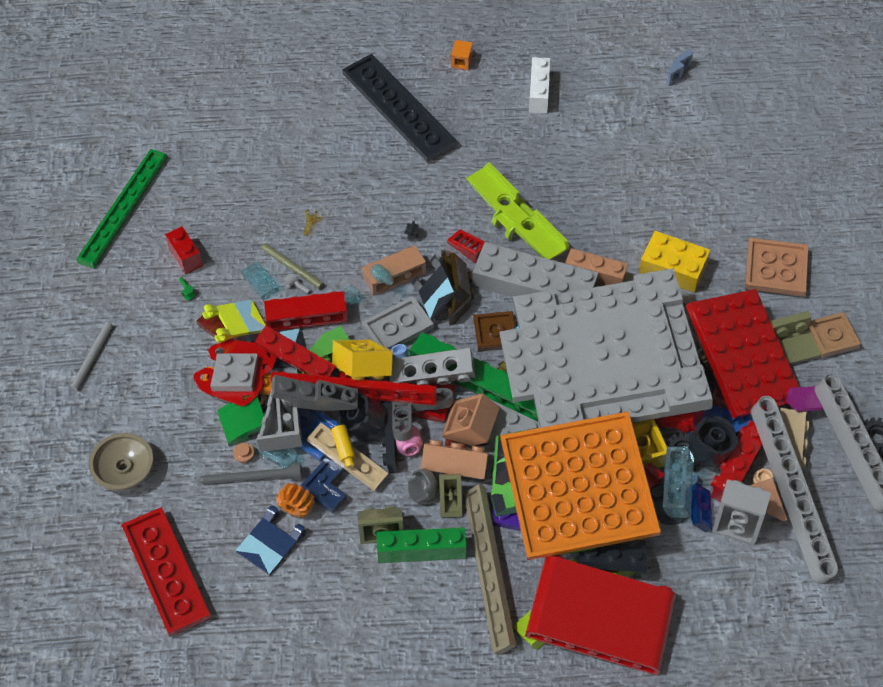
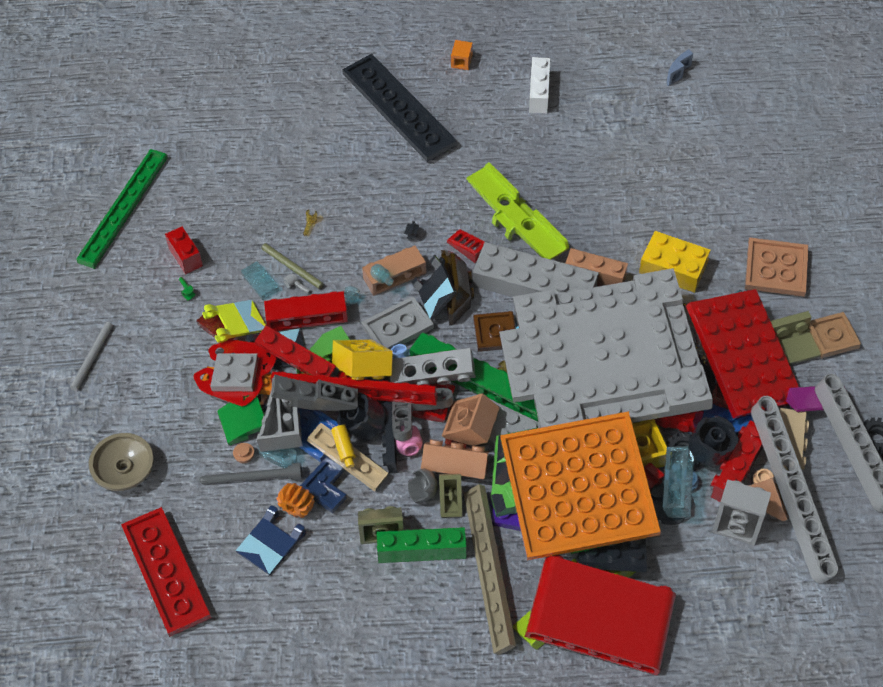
clear blue plate [690,483,713,533] -> none

